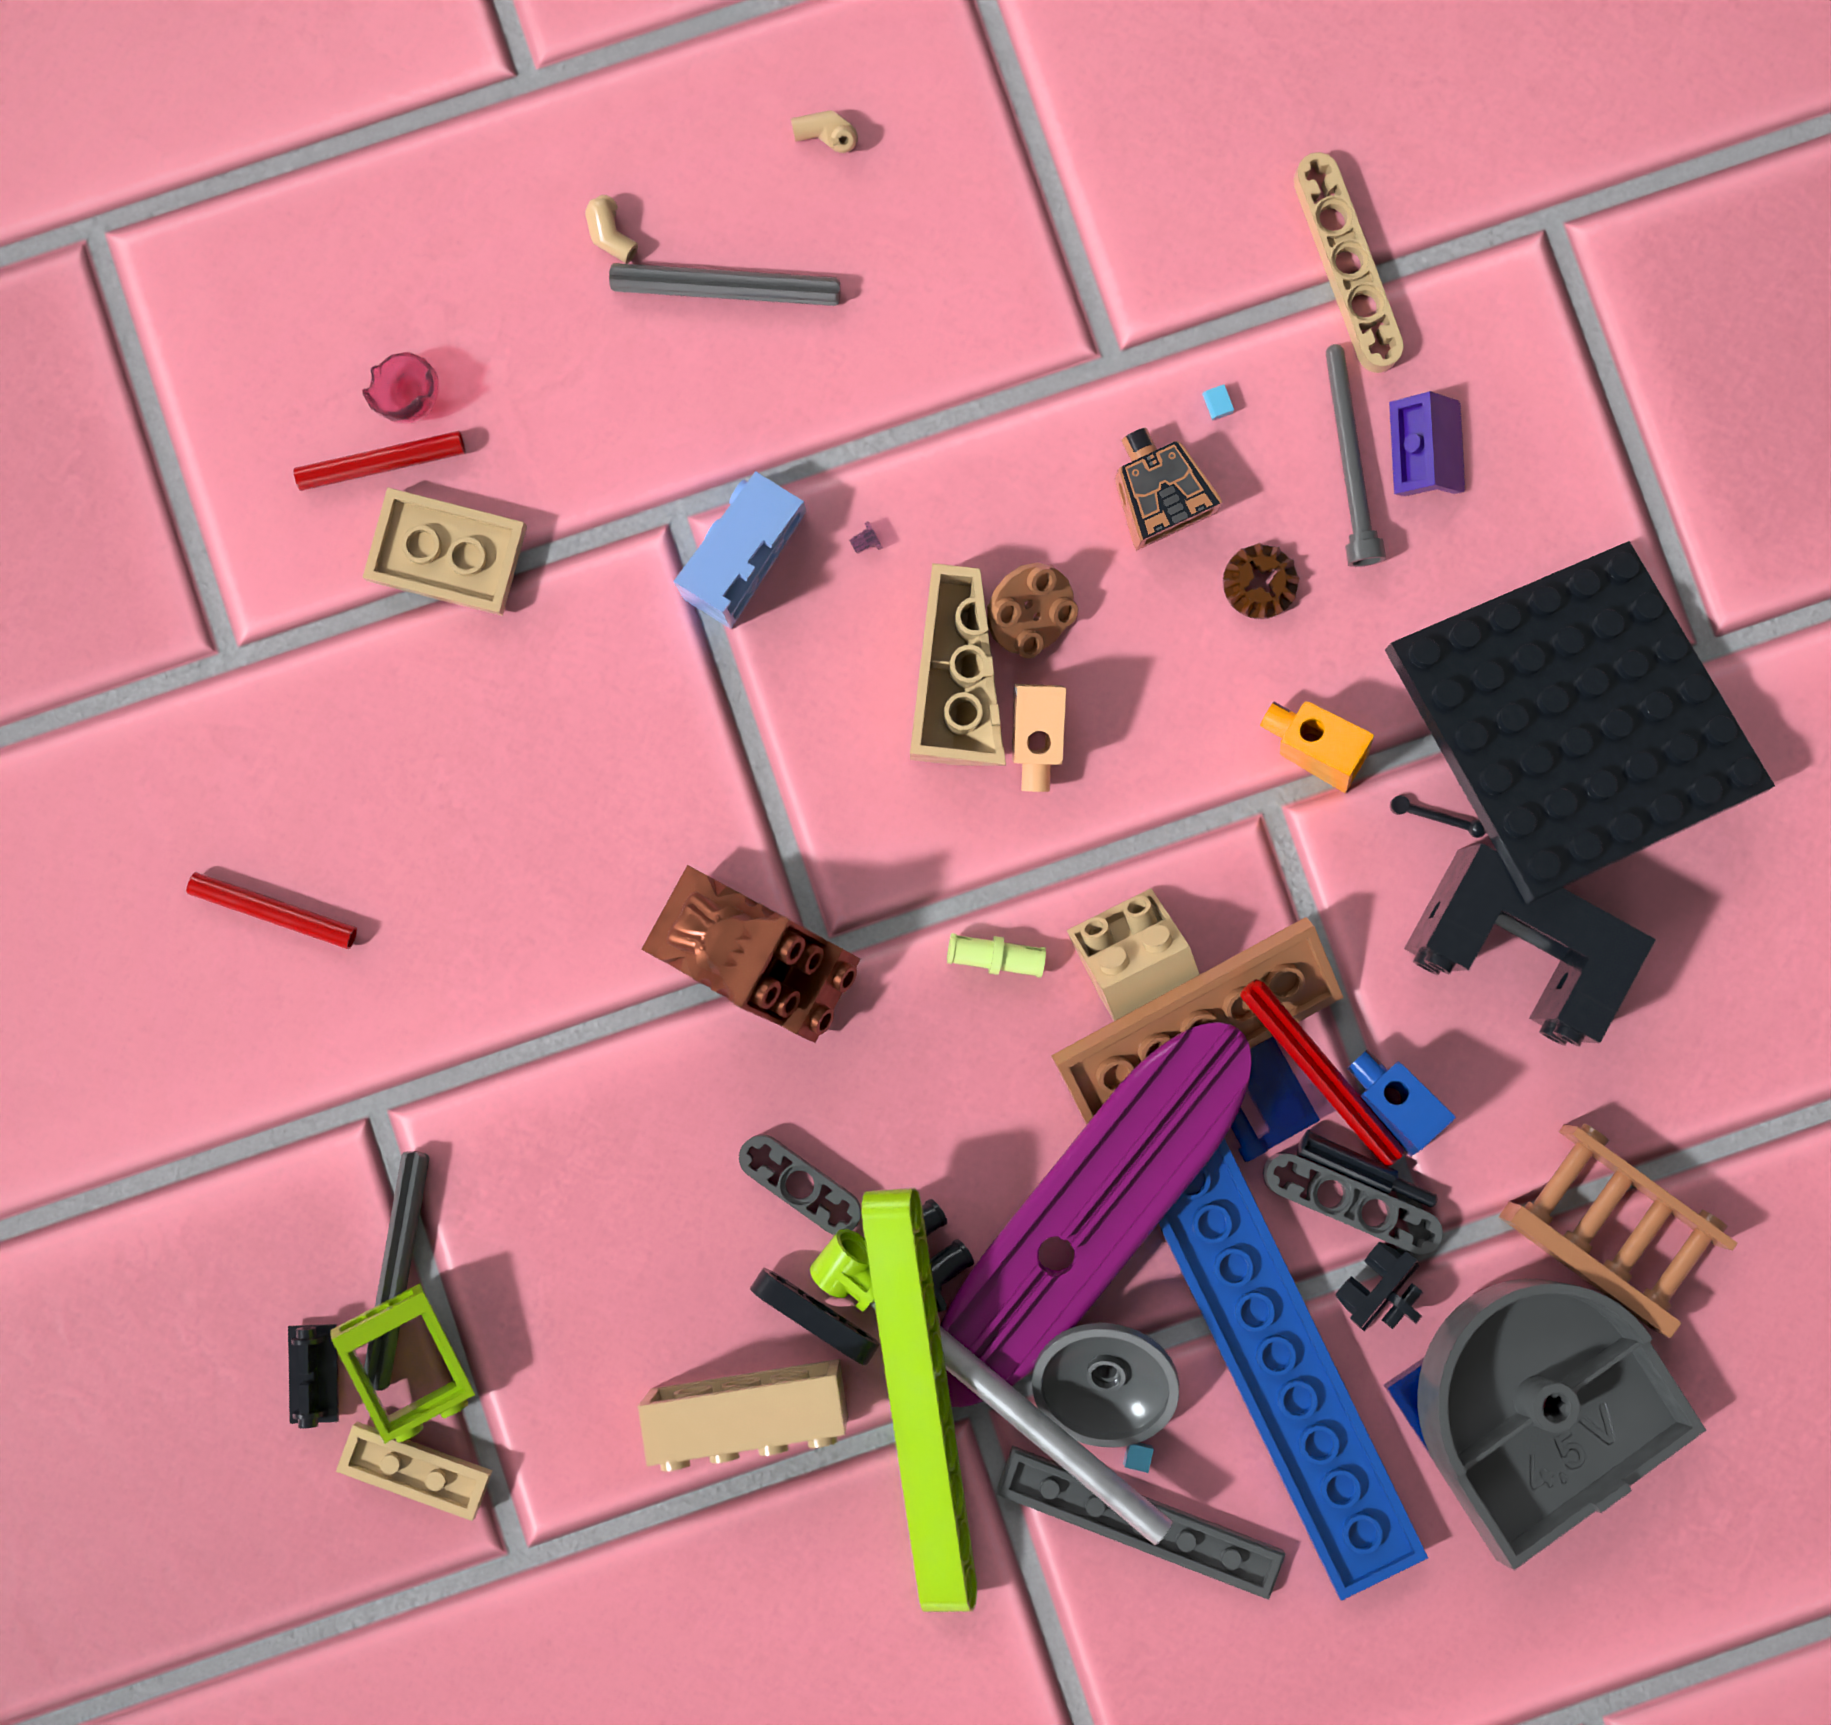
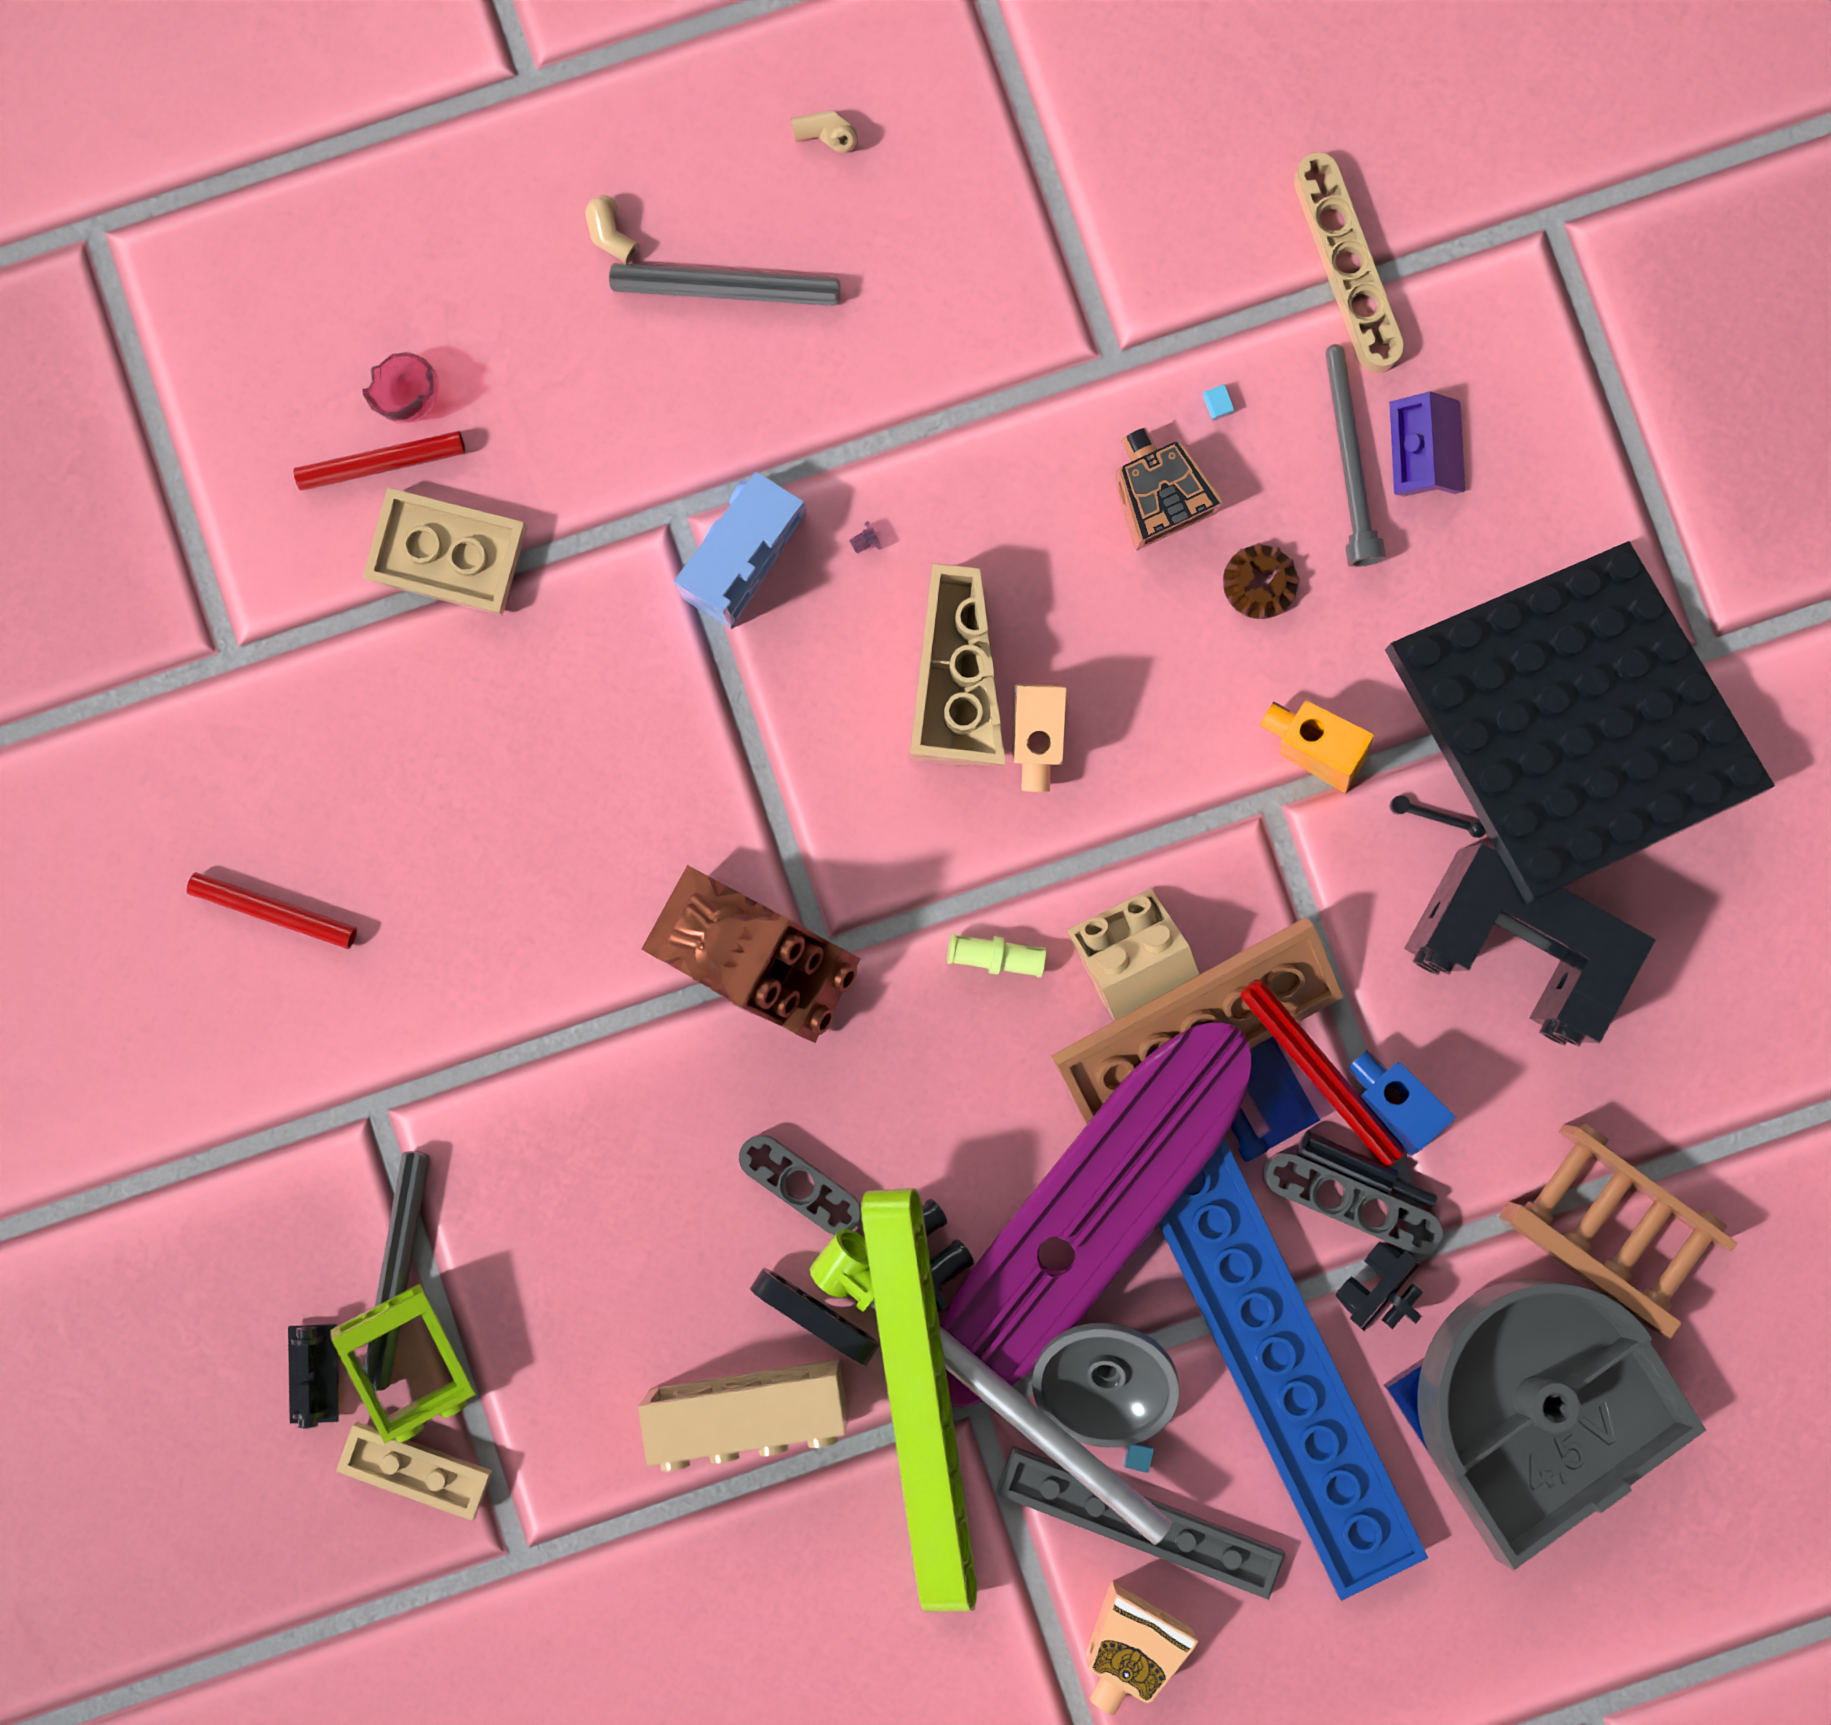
nougat plate [986,562,1078,659] -> none
none -> light nougat torso [1085,1581,1198,1715]

